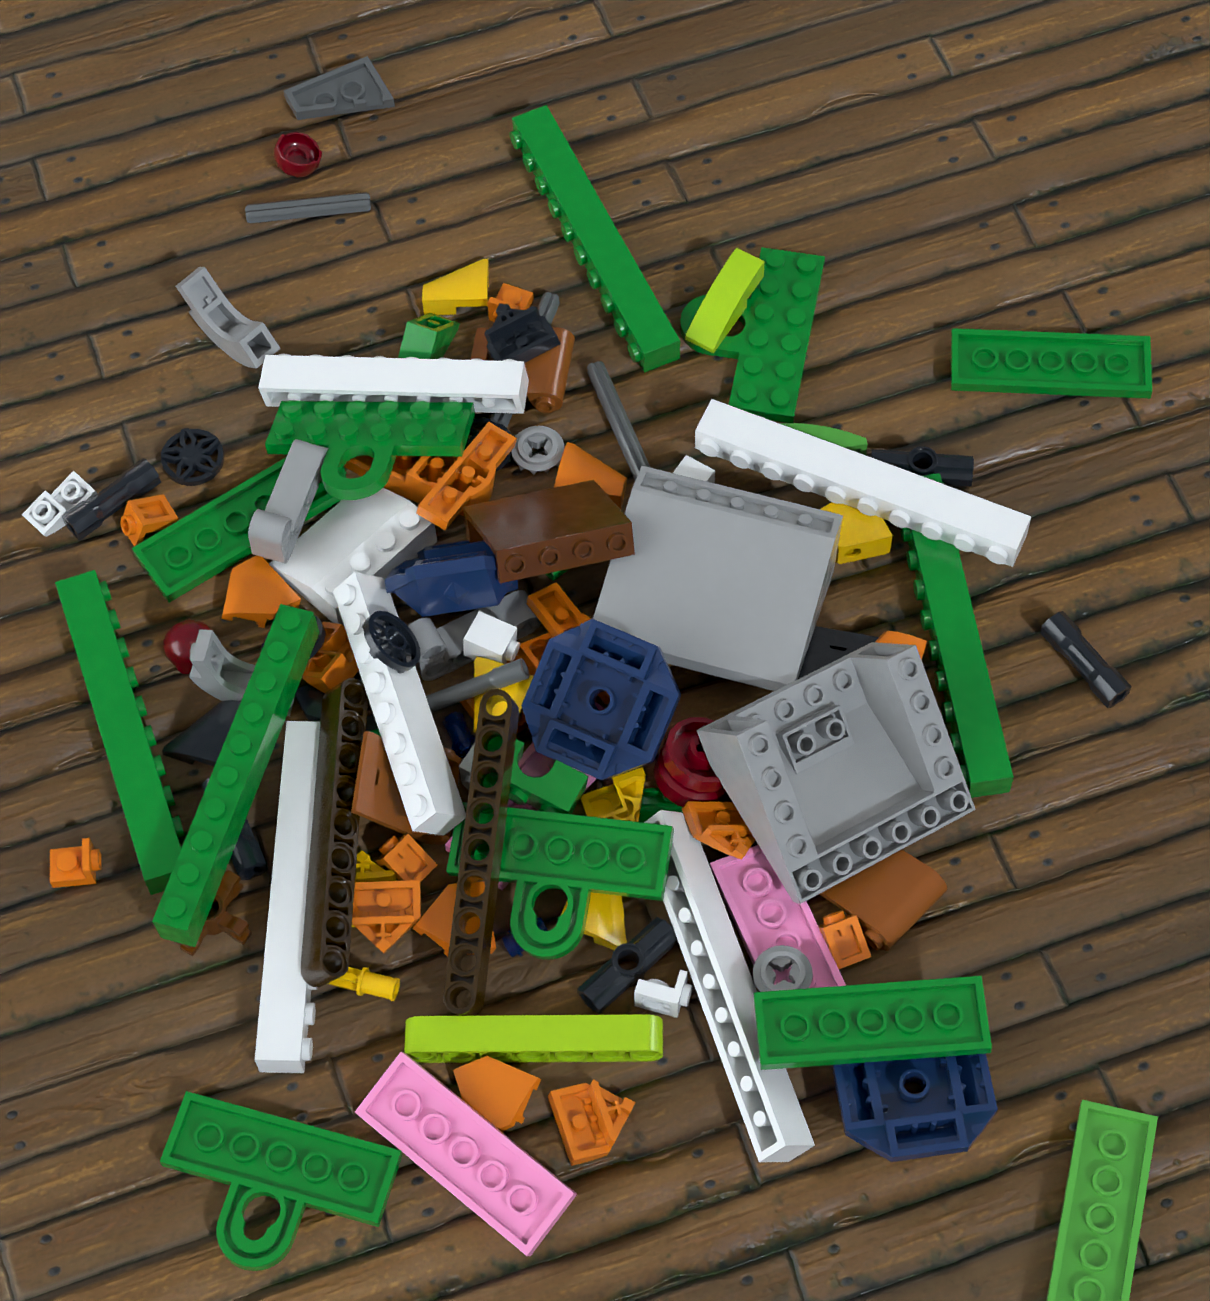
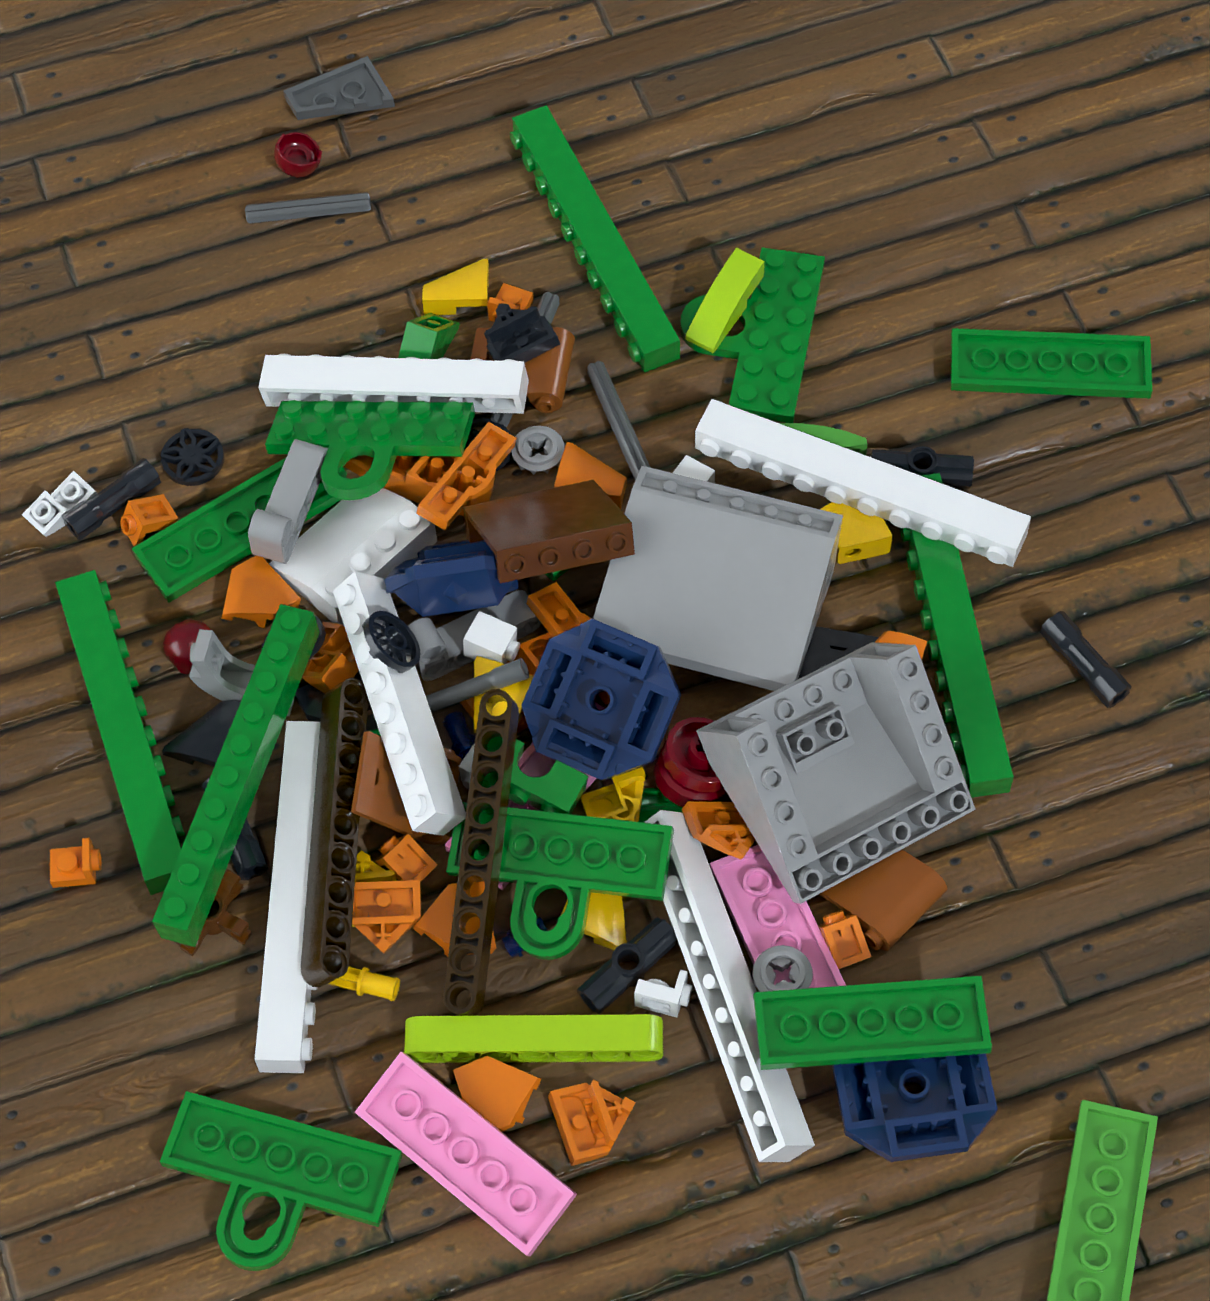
light grey arch [175,267,281,368] -> none

